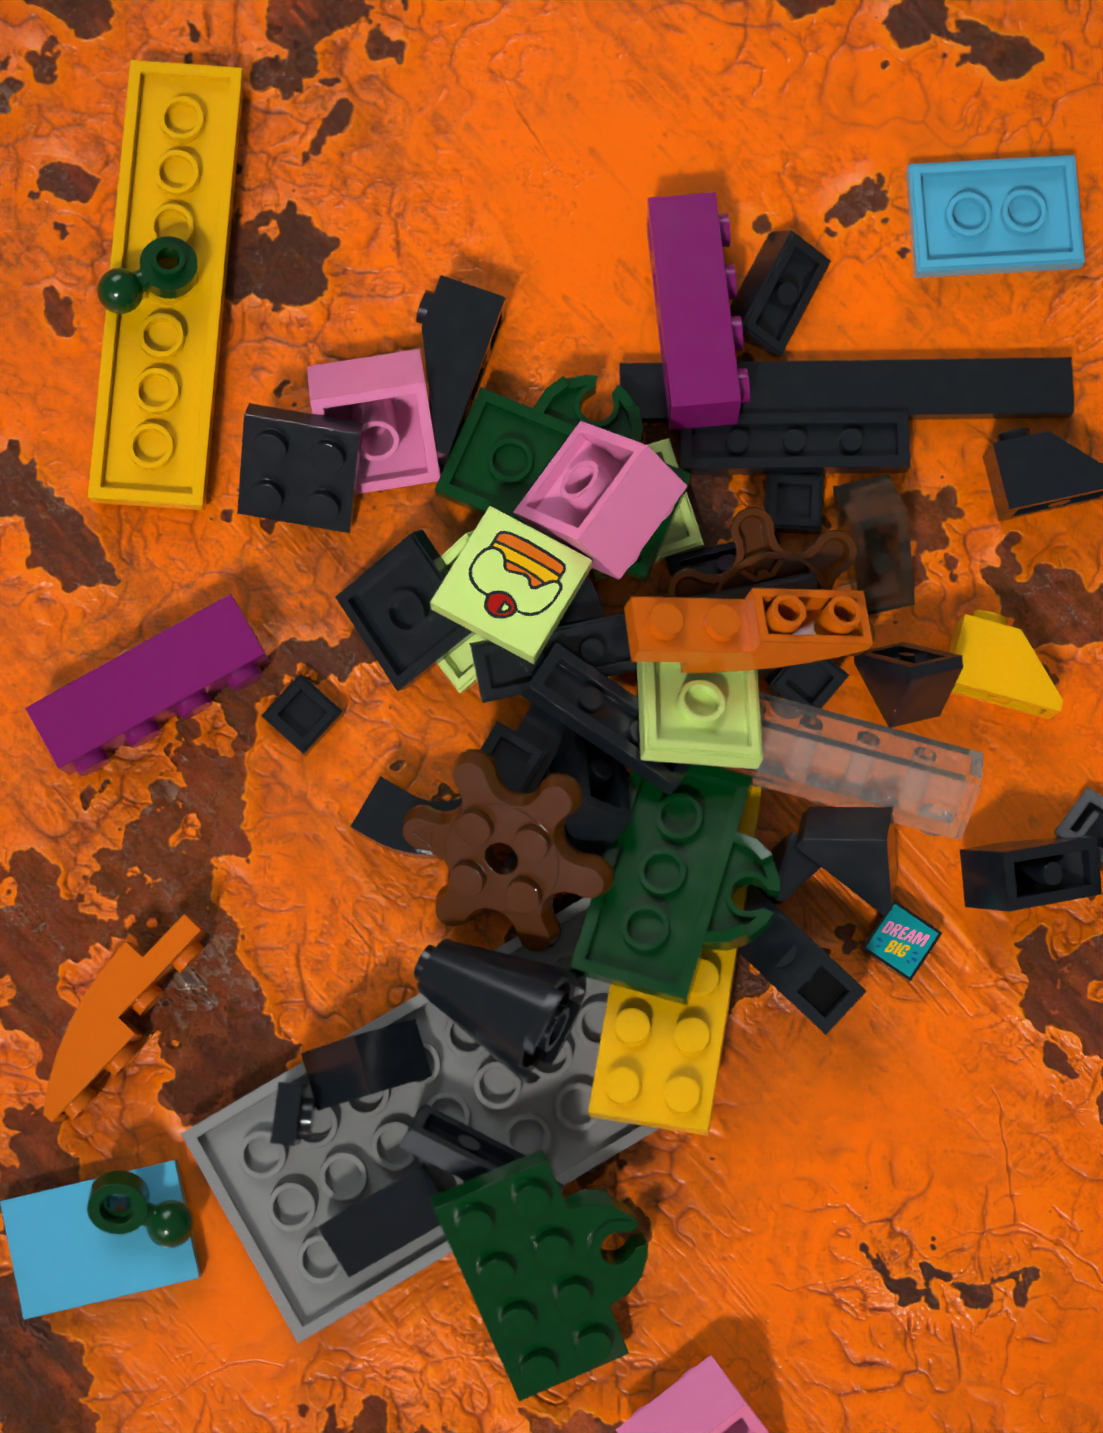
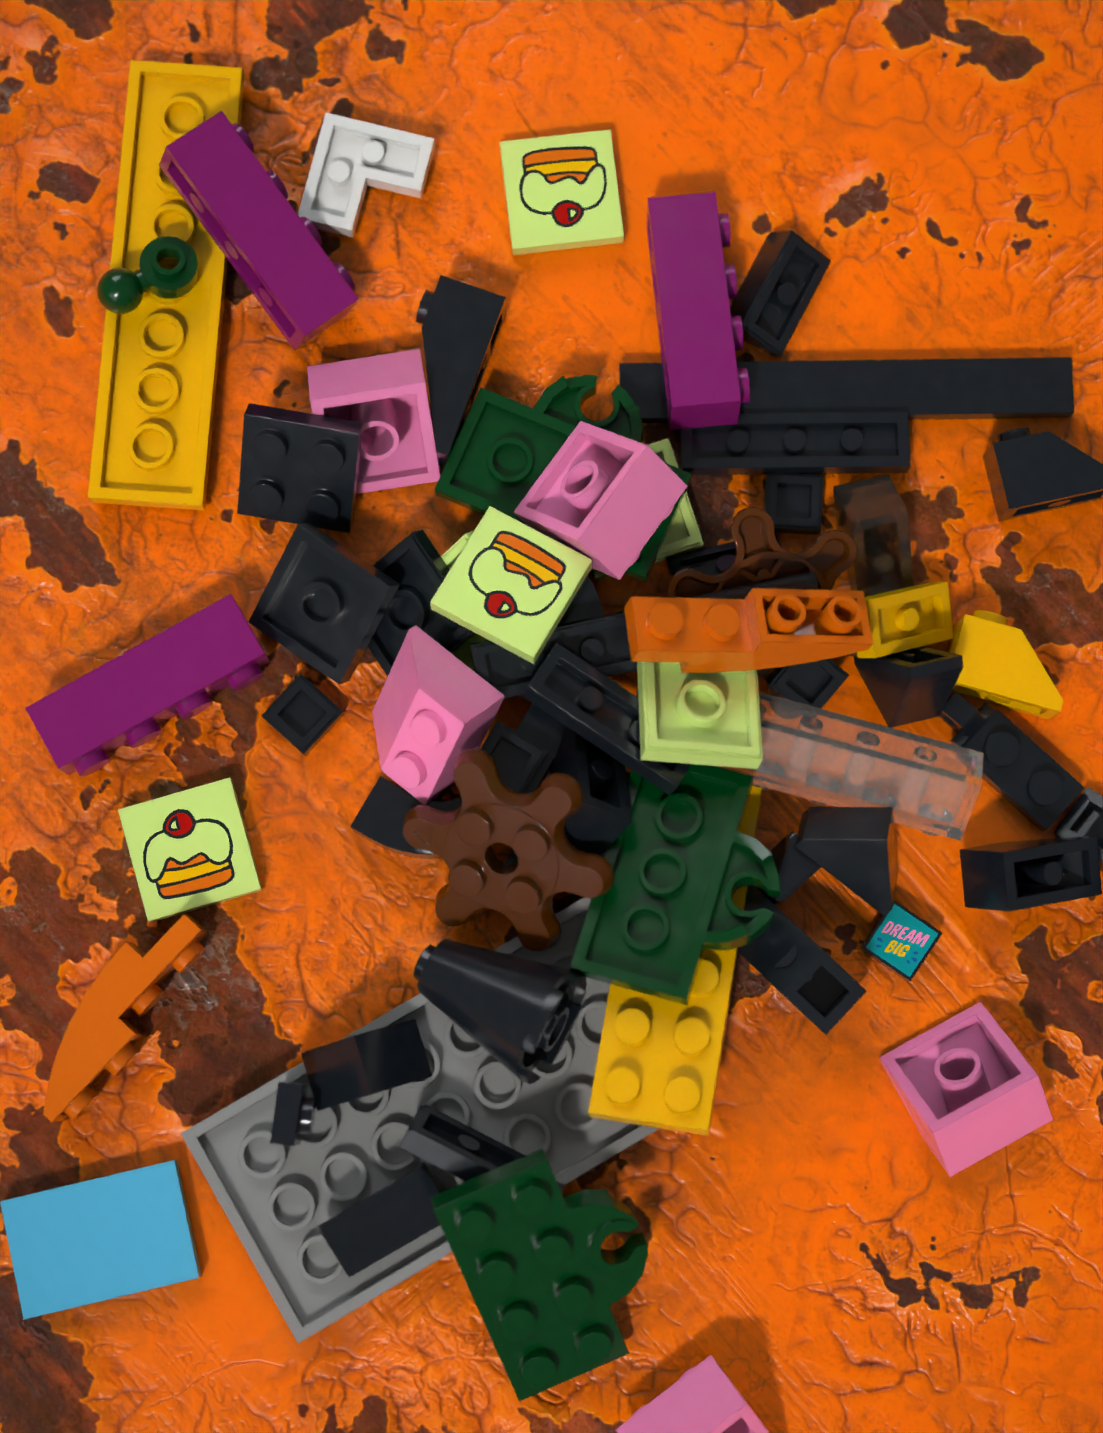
dark green plate [87,1170,194,1248] -> none
medium azure tile [905,155,1085,278] -> none
none -> yellowish green tile [118,777,263,922]
none -> magenta brick [159,111,359,351]
none -> black plate [249,523,400,684]
none -> white plate [298,113,435,238]
none -> bright pink slope [372,625,505,805]
none -> yellowish green tile [499,129,624,255]
none -> yellow plate [857,582,954,658]
none -> bright pink slope [879,1002,1053,1177]
none -> black hinge [939,692,1085,832]

